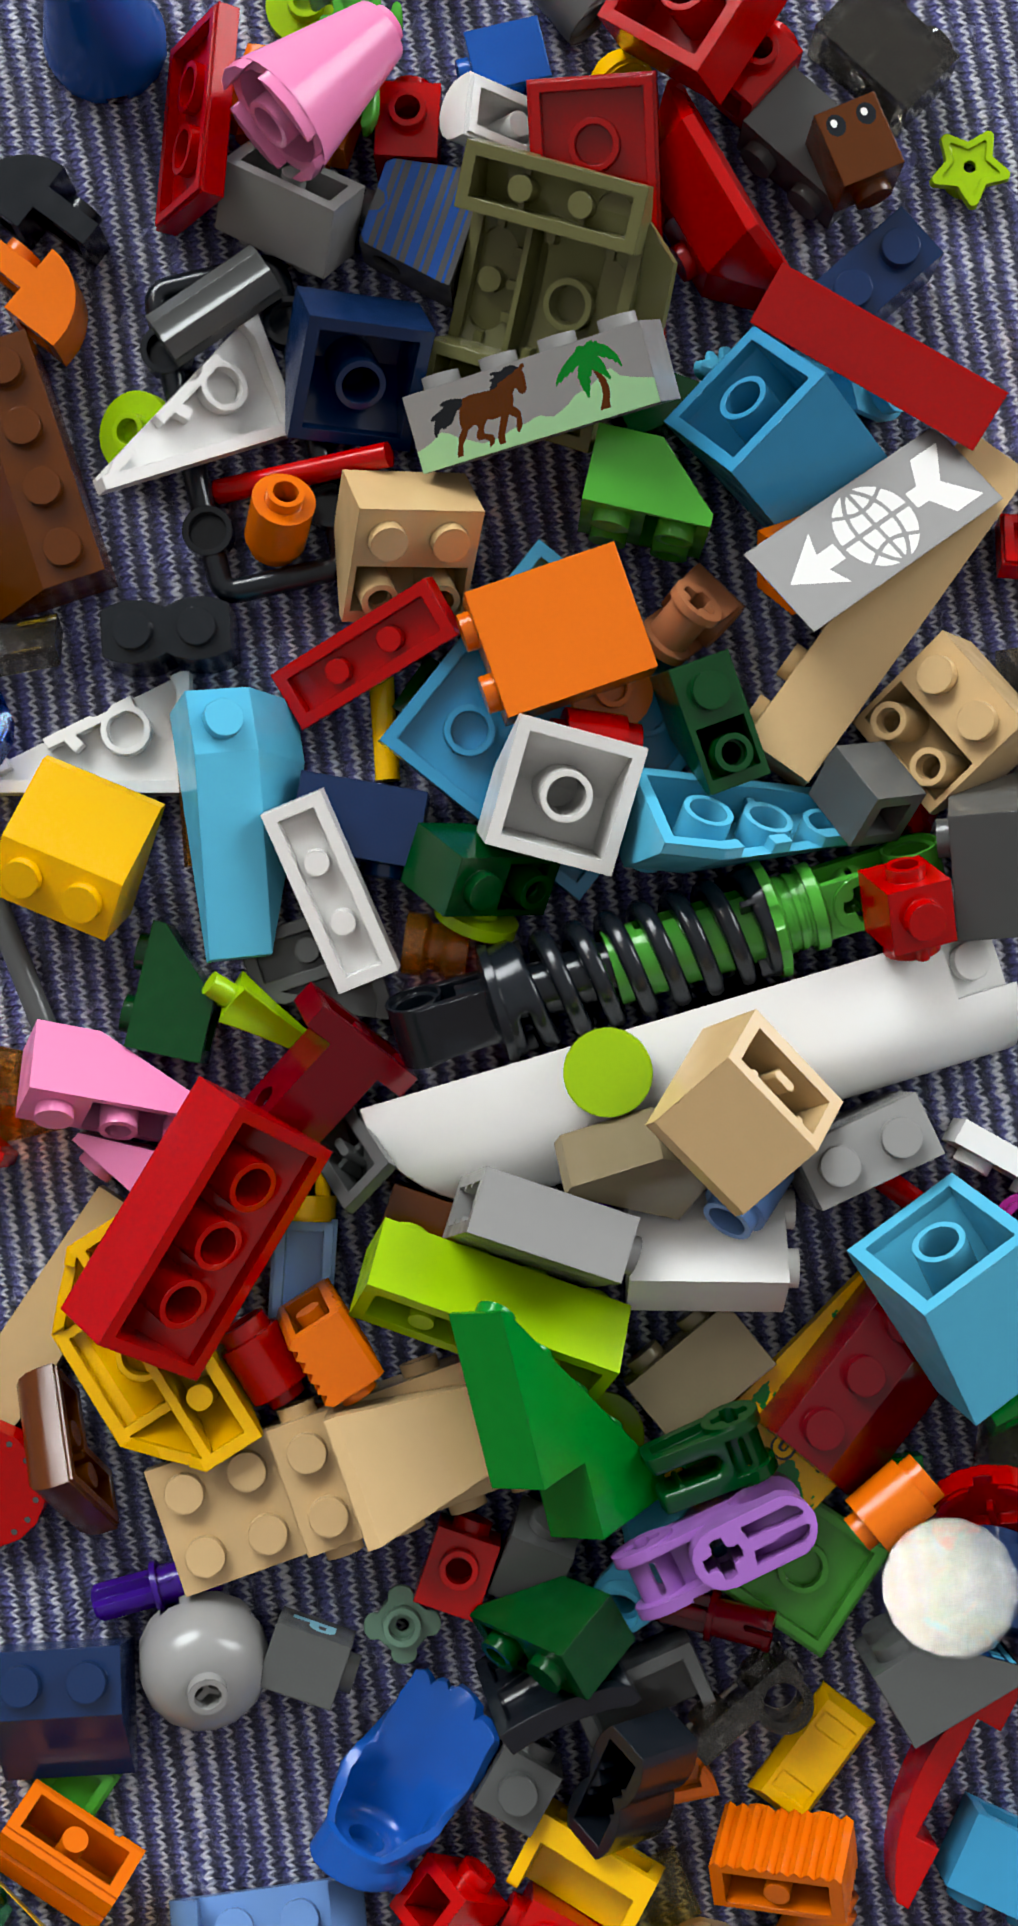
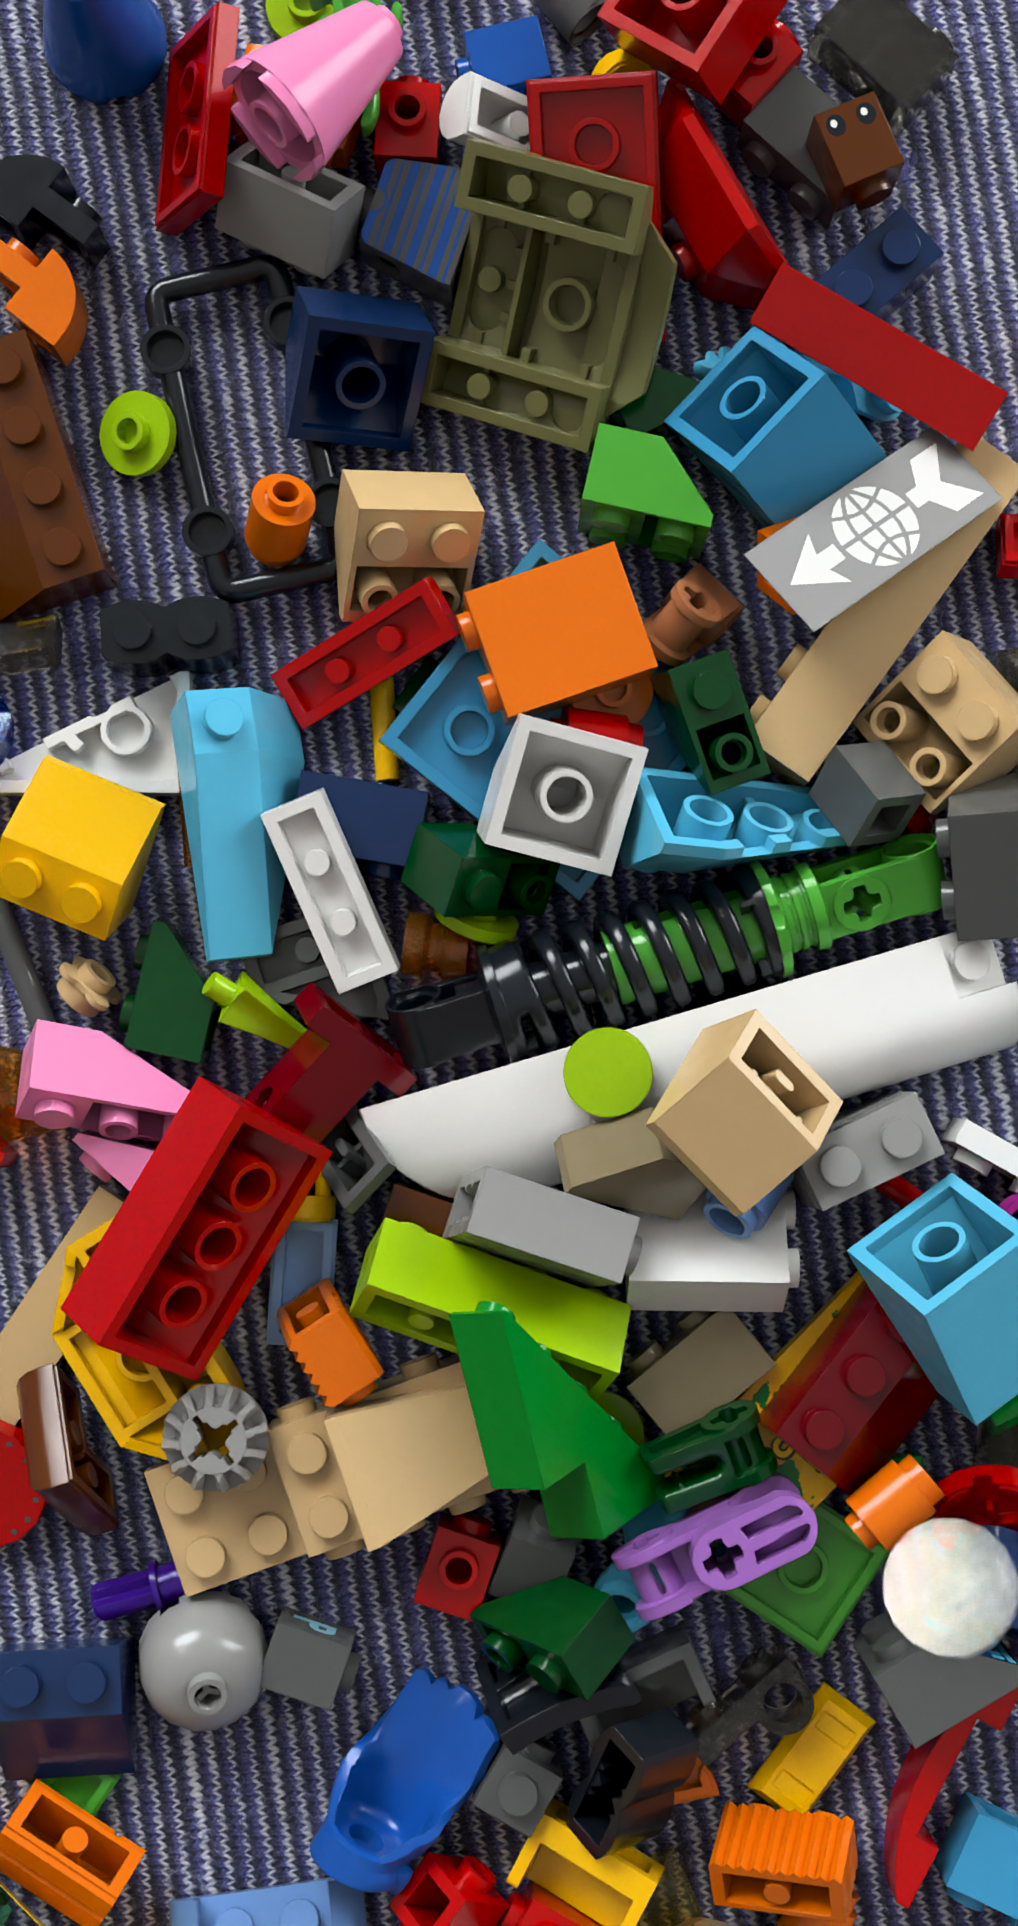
white wing [93,314,287,496] -> none
dark grey axle [145,244,283,367] -> none
red bar [212,441,394,504] -> none
red brick [220,1308,306,1410] -> none
sand green plate [364,1584,441,1664] -> none
brick [402,310,681,474] -> none
dark red axle [654,1589,777,1653] -> none
red brick [858,855,957,962] -> none
lime plate [929,131,1010,210] -> none
none -> tan plate [56,956,122,1017]
none -> light grey gear [161,1383,269,1493]

